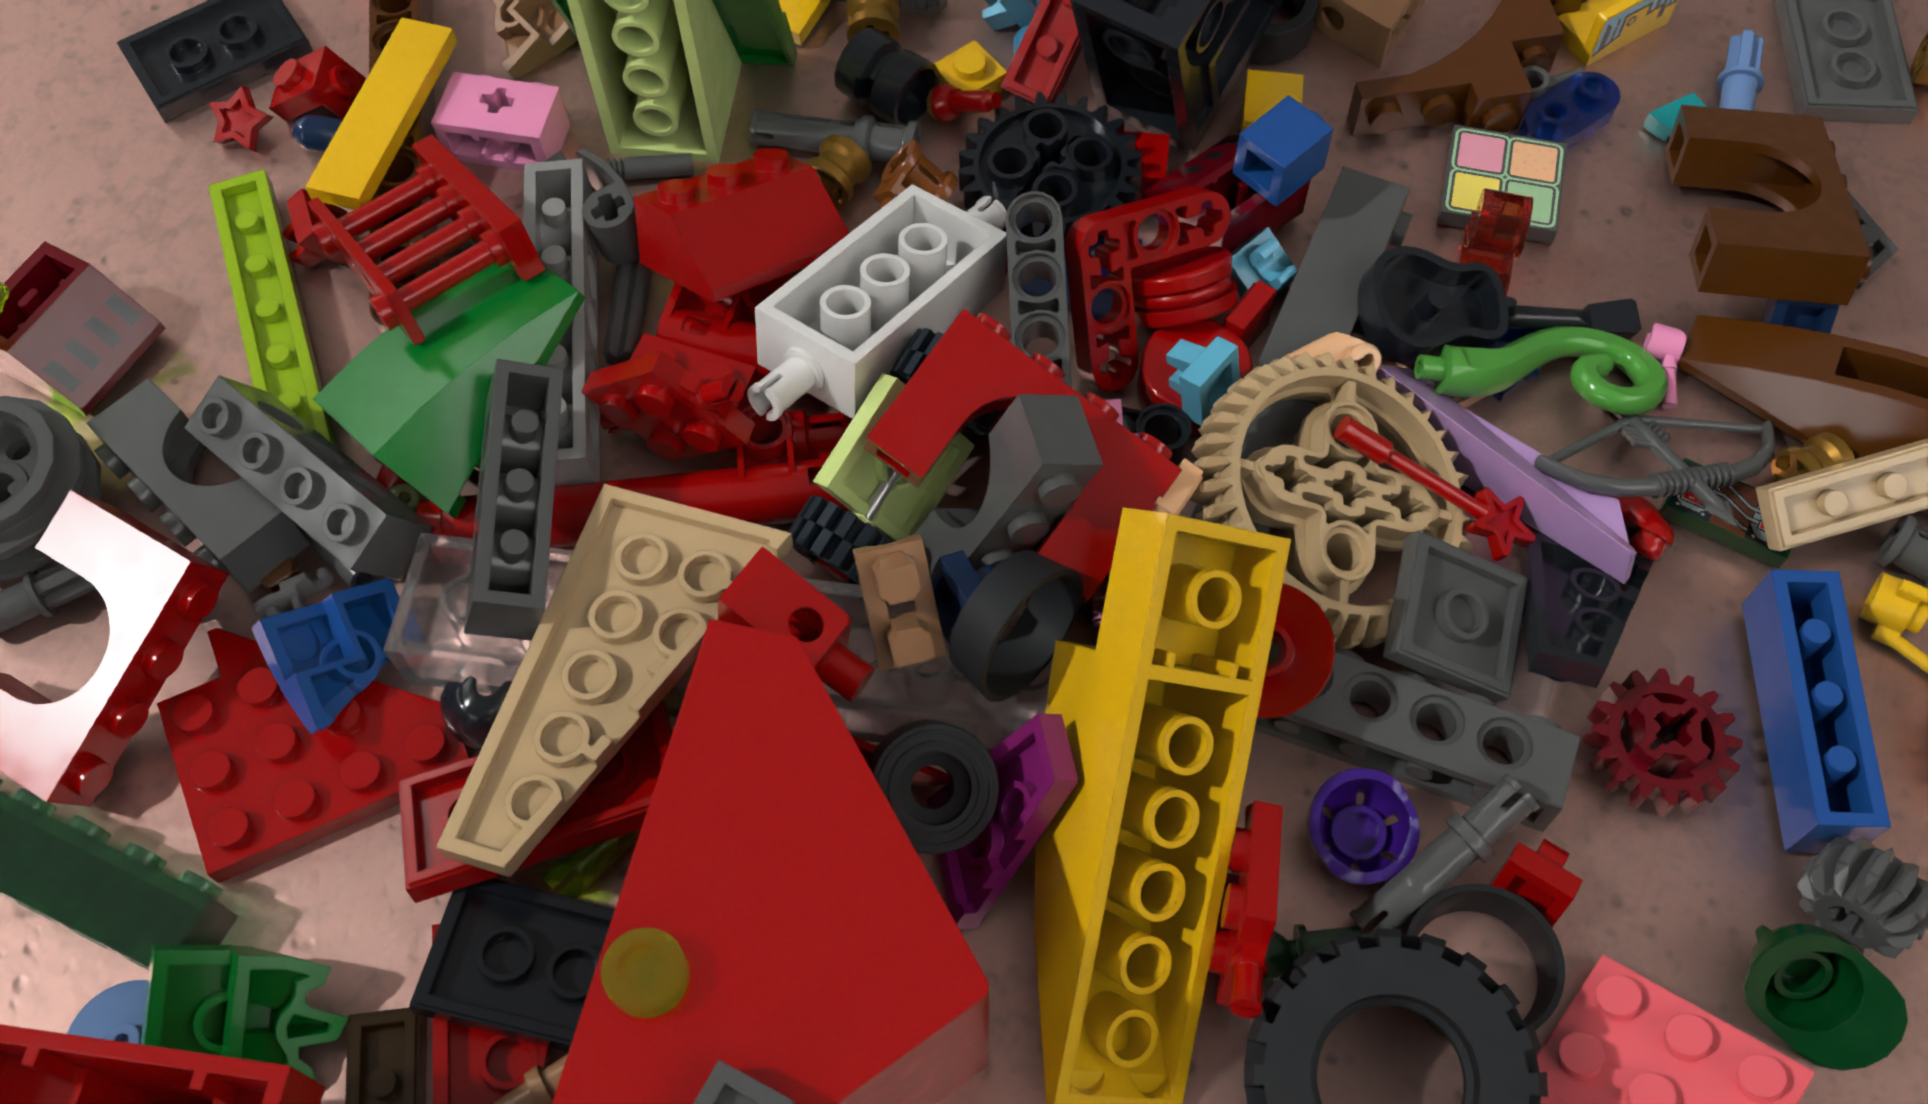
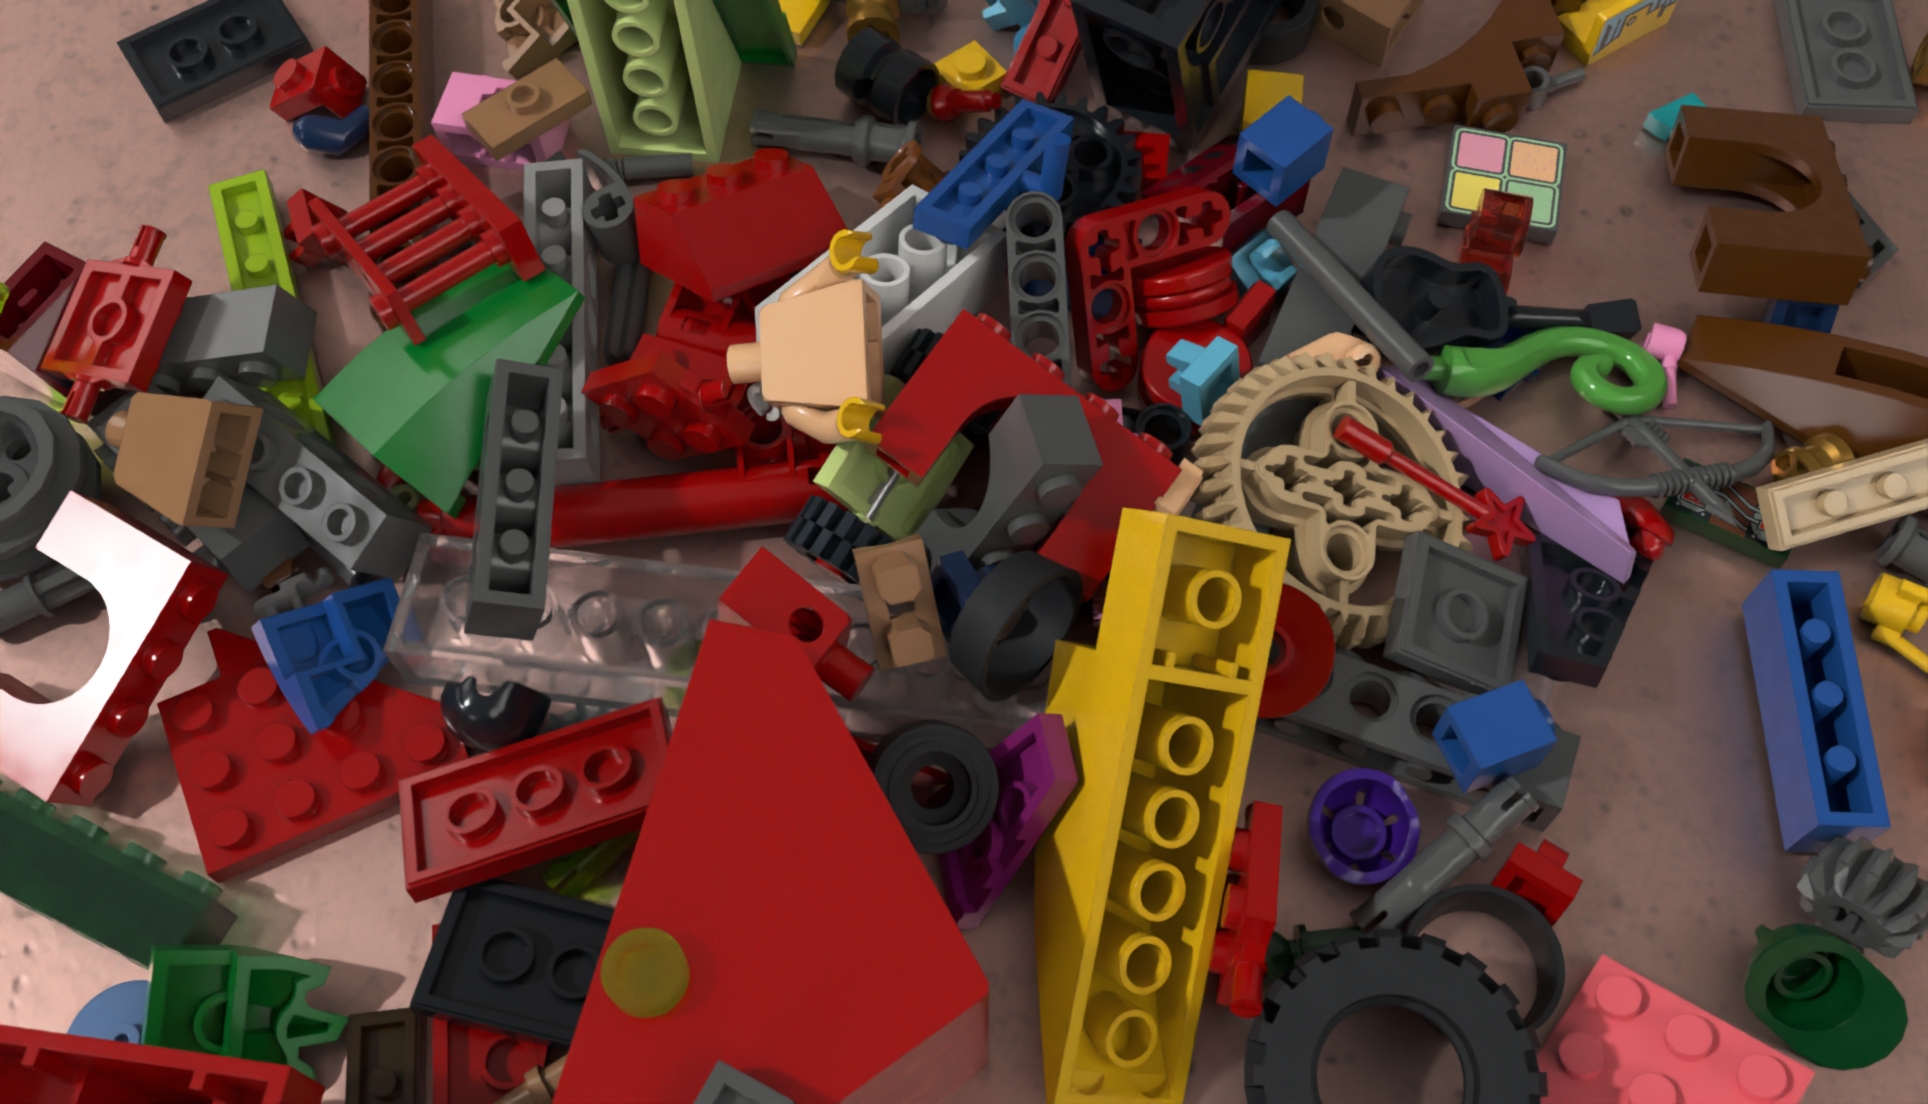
red piece [208,86,274,152] -> none
yellow tile [305,17,458,210] -> none
tan wing [436,484,794,877] -> none
pearl gold wheel [806,134,872,208] -> none
clear blue plate [1519,72,1621,150] -> none
dark red gear [1583,668,1743,817] -> none
medium blue axle [1717,29,1765,111] -> none
none -> red plate [40,224,193,424]
none -> medium nougat torso [105,392,263,528]
none -> dark grey brick [151,285,317,396]
none -> medium nougat plate [461,58,592,161]
none -> light nougat torso [727,229,886,445]
none -> blue plate [913,99,1074,250]
none -> dark grey piece [1266,210,1434,382]
none -> blue brick [1432,679,1558,794]

